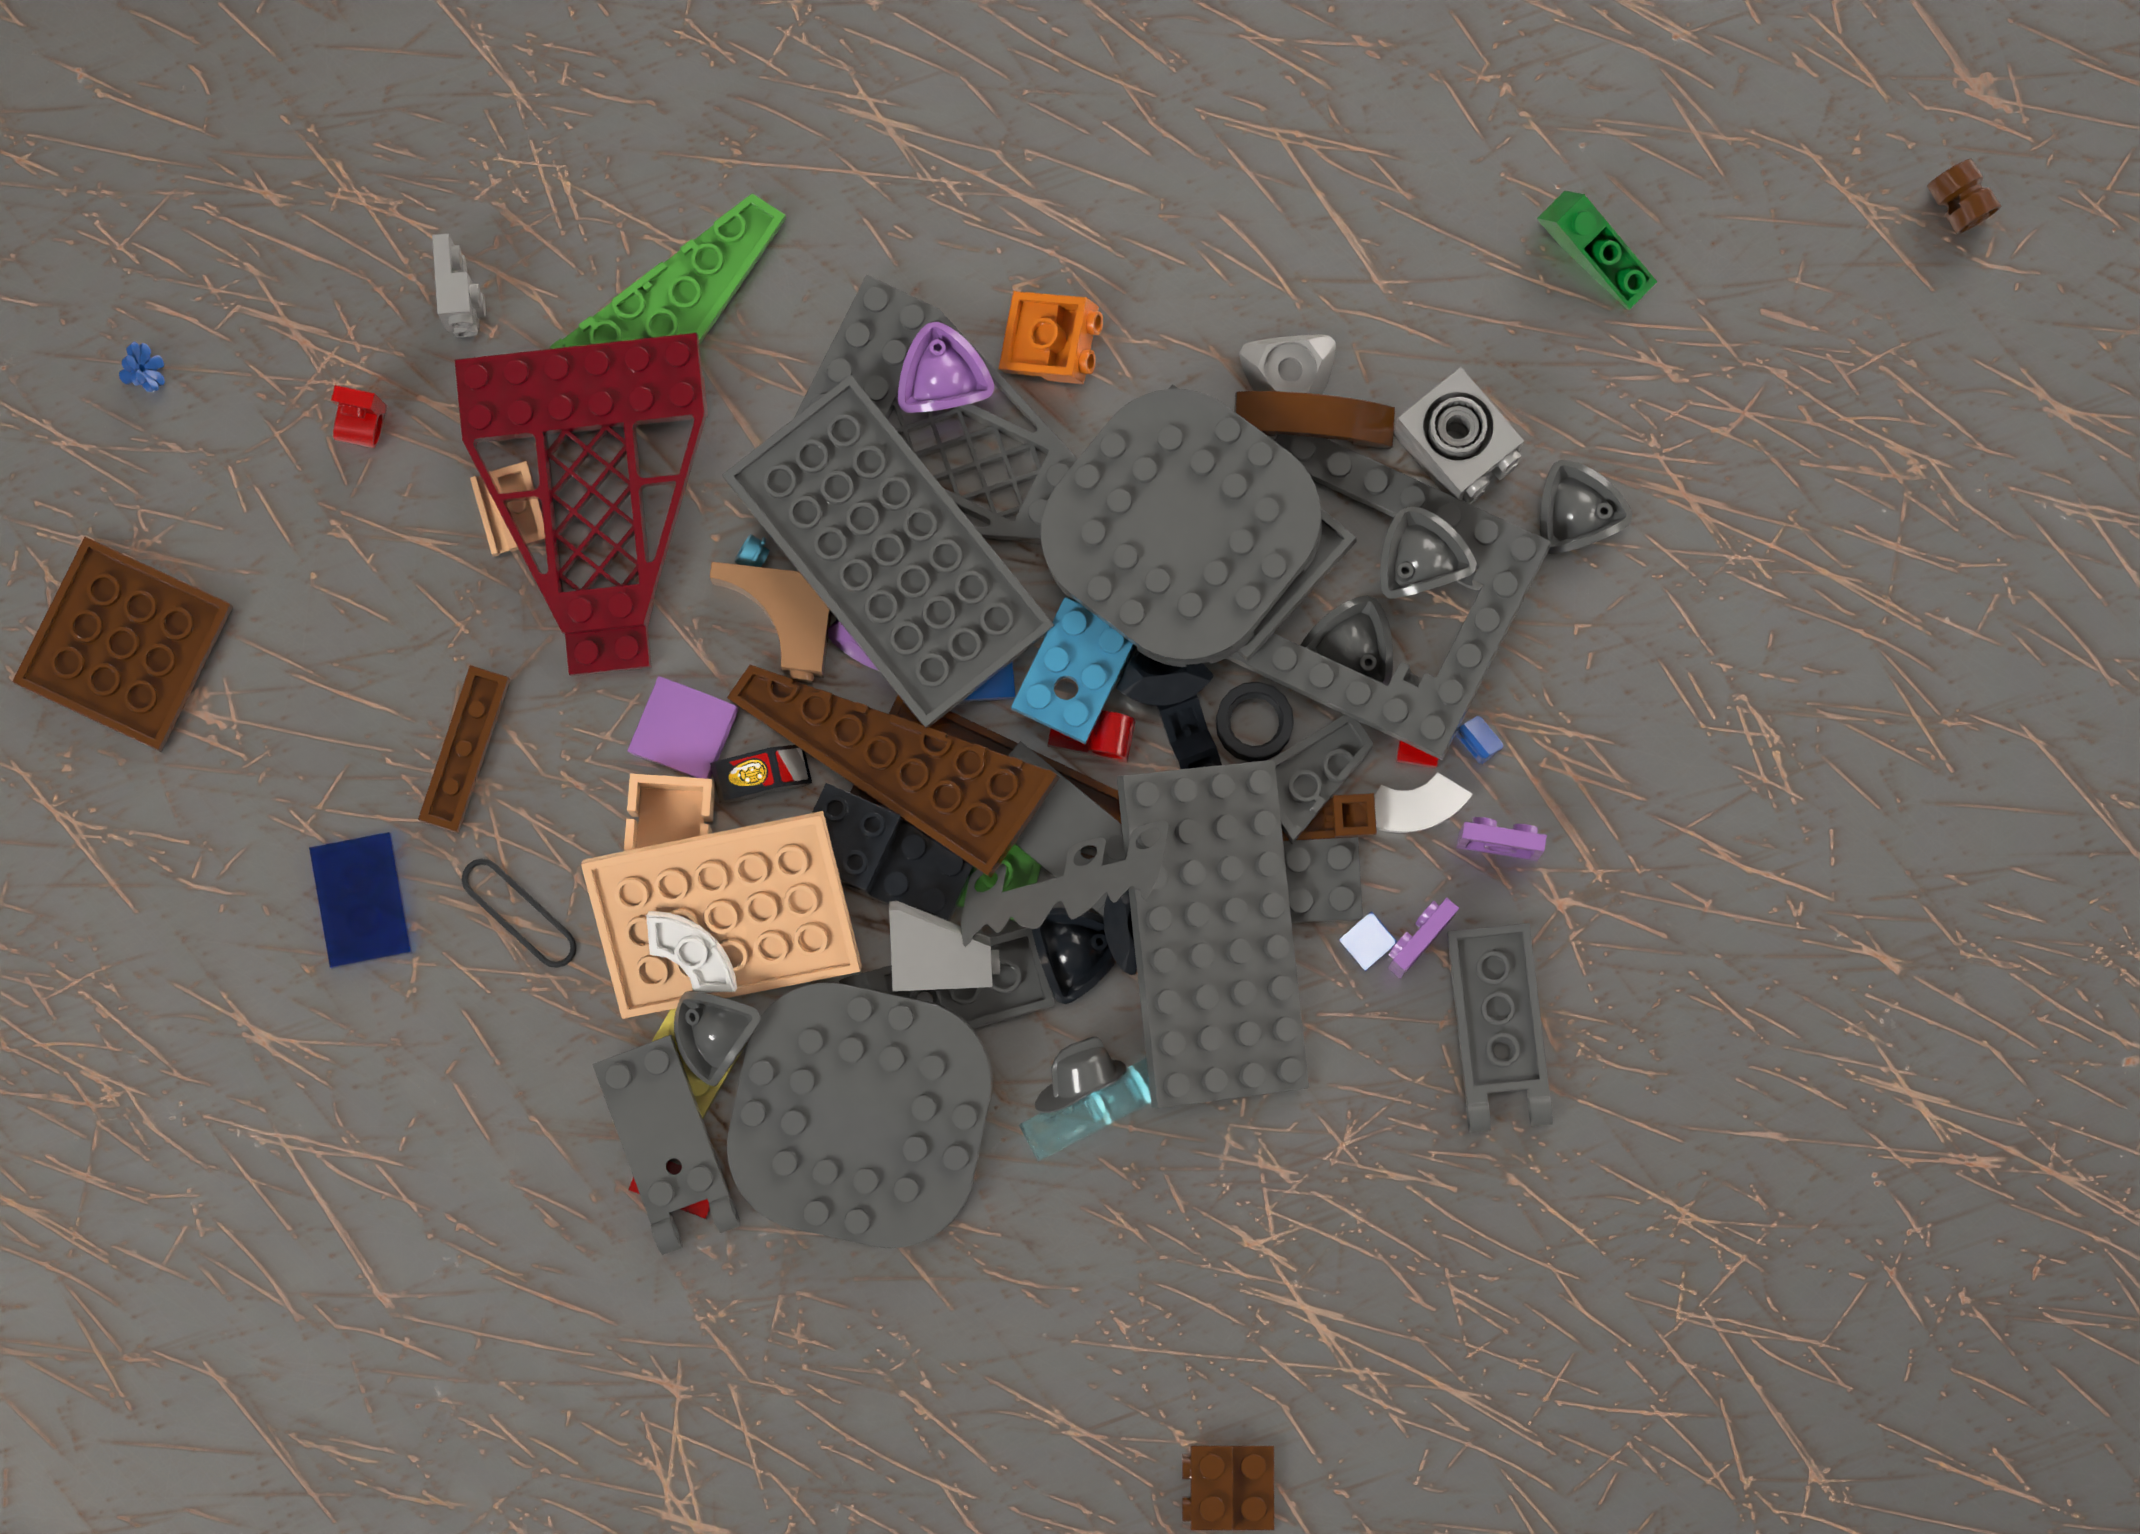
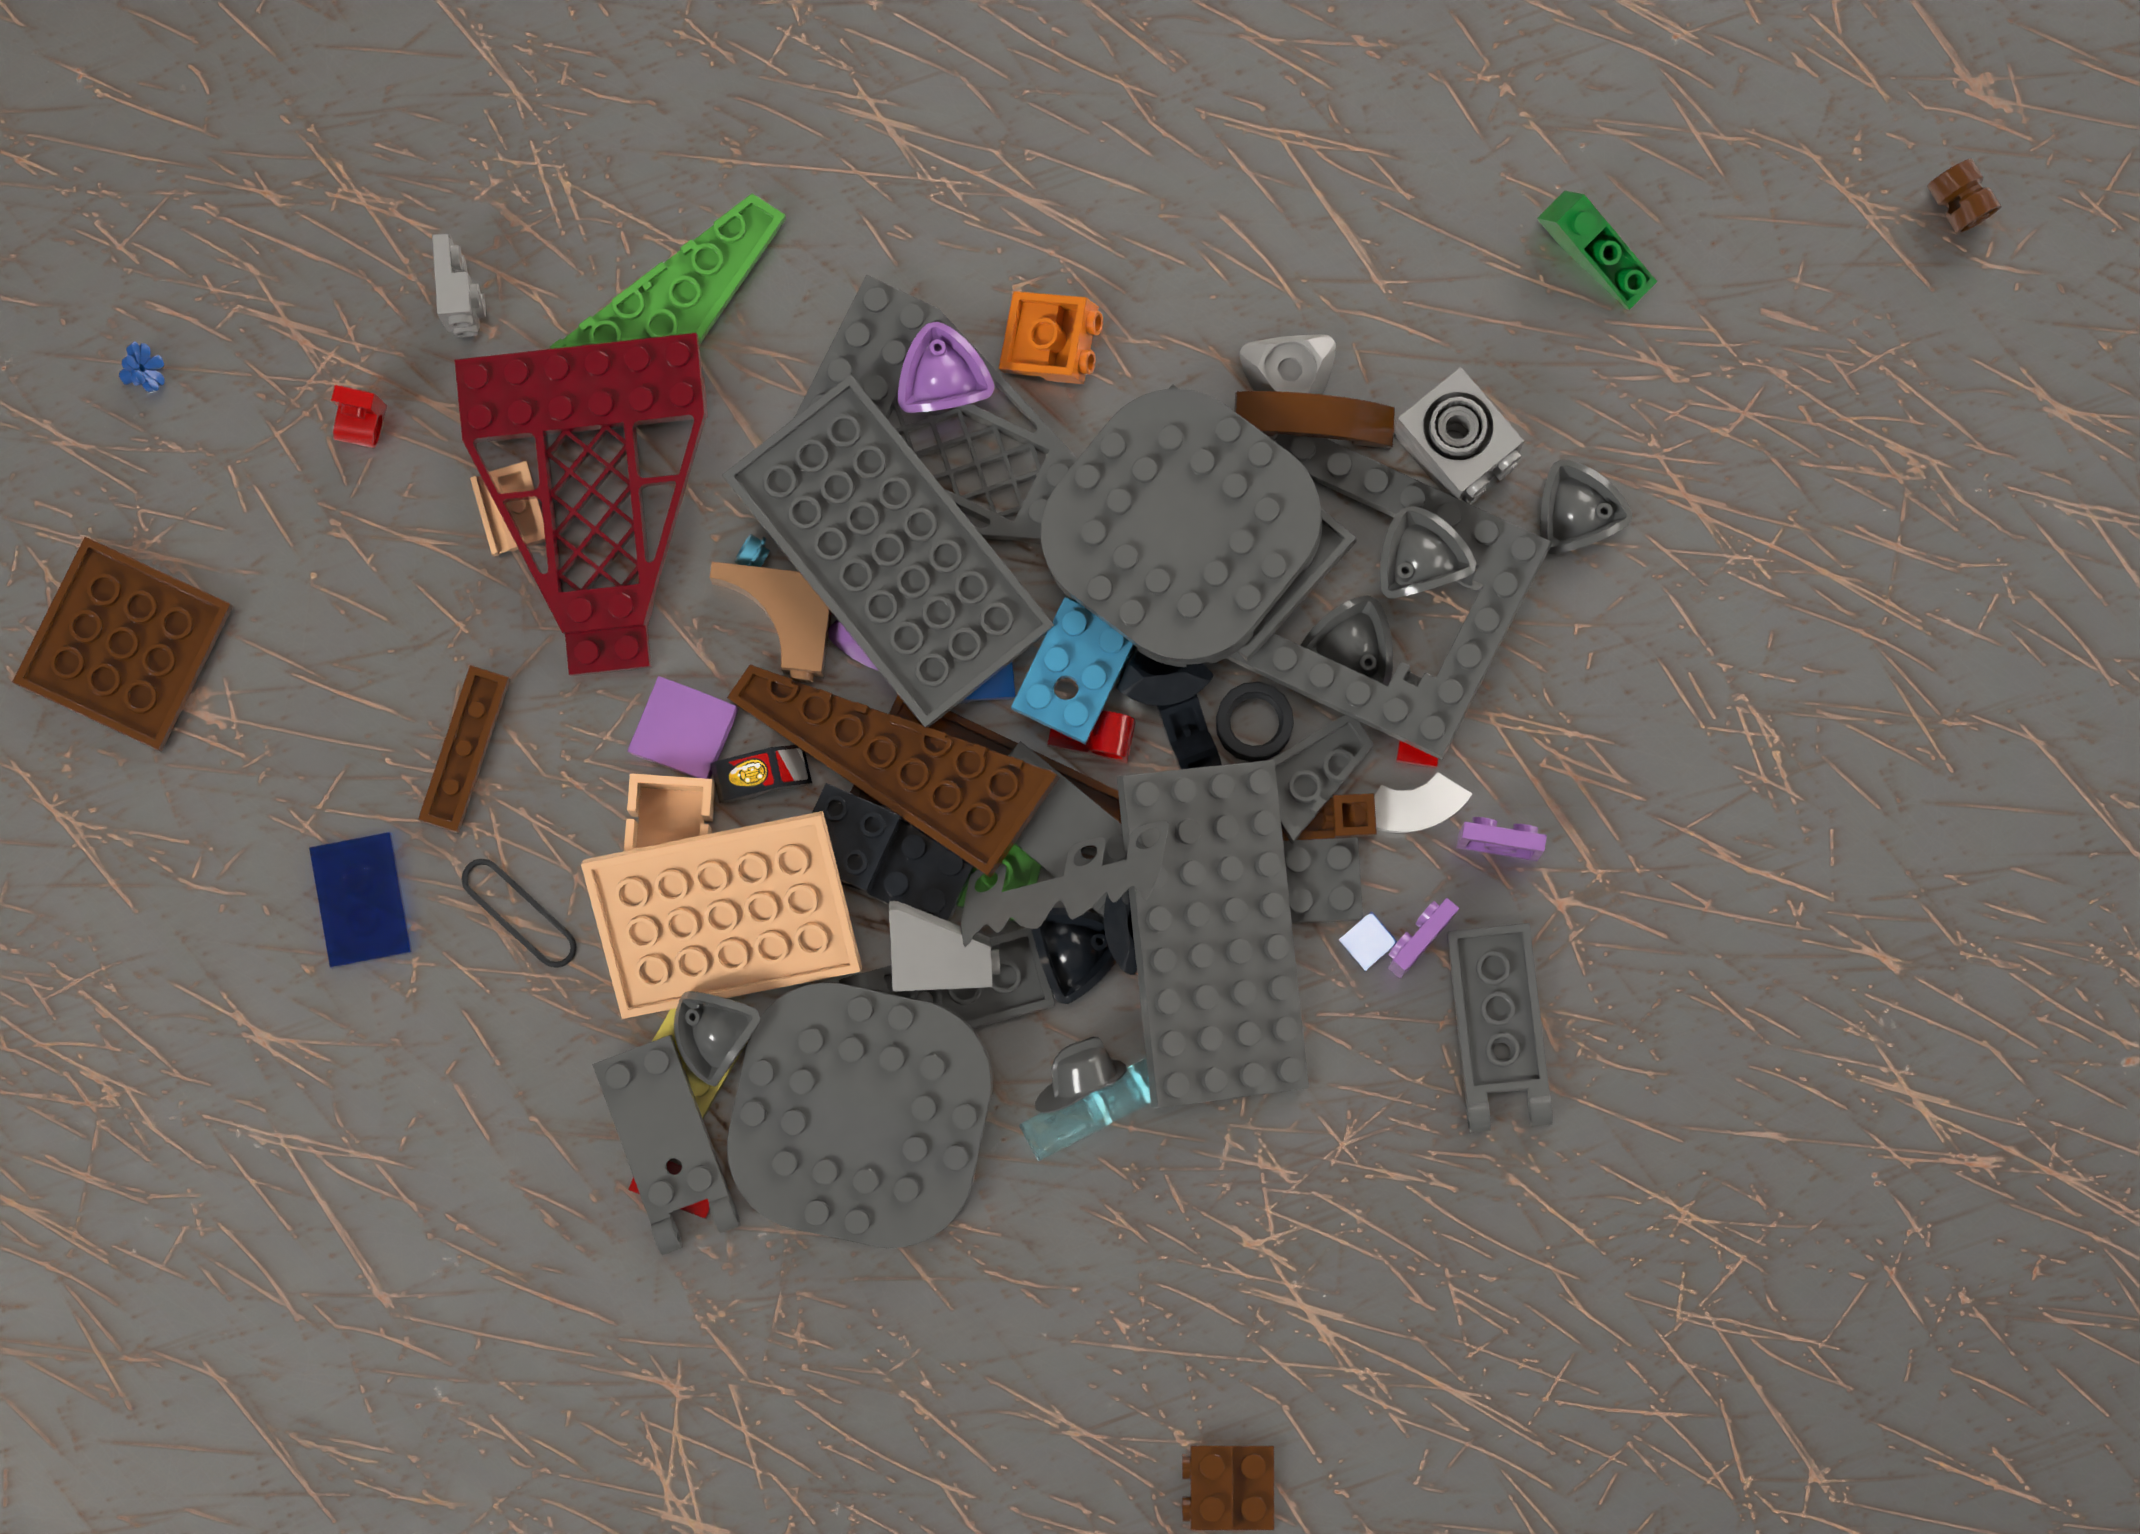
white tile [646,911,737,993] -> none
slope [1456,716,1504,765] -> none

